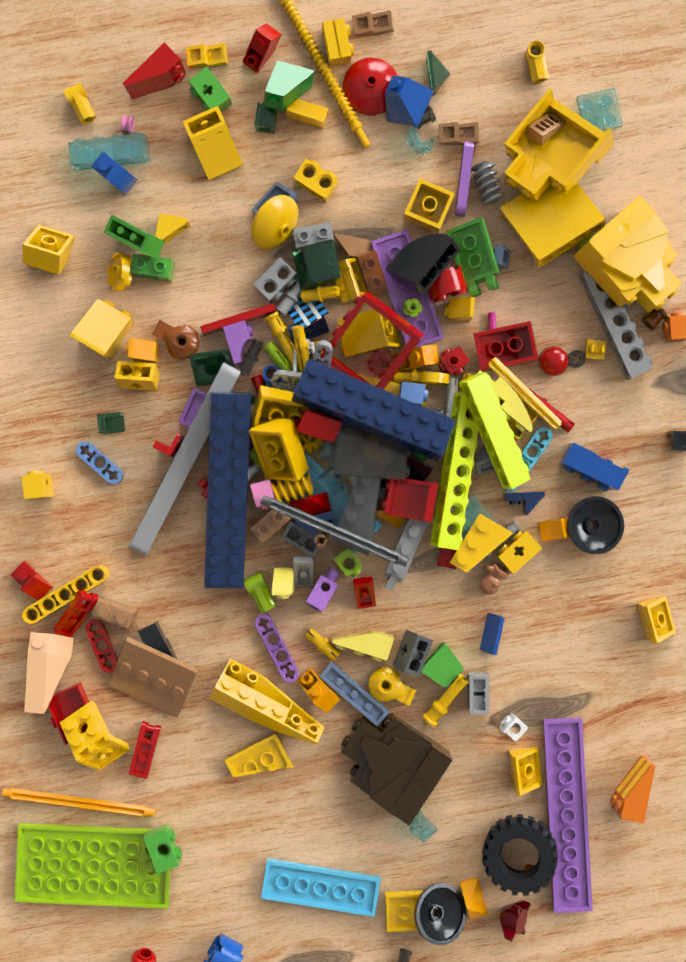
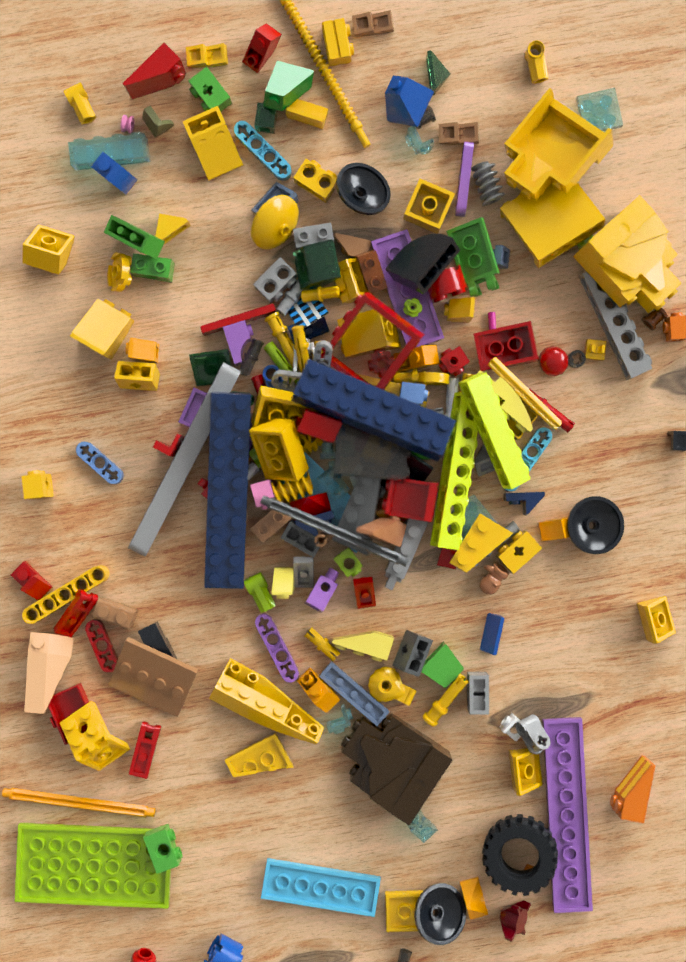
clear green panel [97,412,126,434] -> none
dark orange animal [152,320,200,360] -> none
red dish [343,58,398,116] -> none
medium nougat slope [526,112,566,146] -> none
blue wedge [559,443,630,492] -> none
none -> olive tile [142,106,174,138]
none -> medium azure beam [234,121,292,181]
none -> clear light blue bracket [327,704,353,734]
none -> black dish [336,163,391,215]
none -> nougat slope [356,516,407,547]
none -> light grey piece [516,714,550,755]

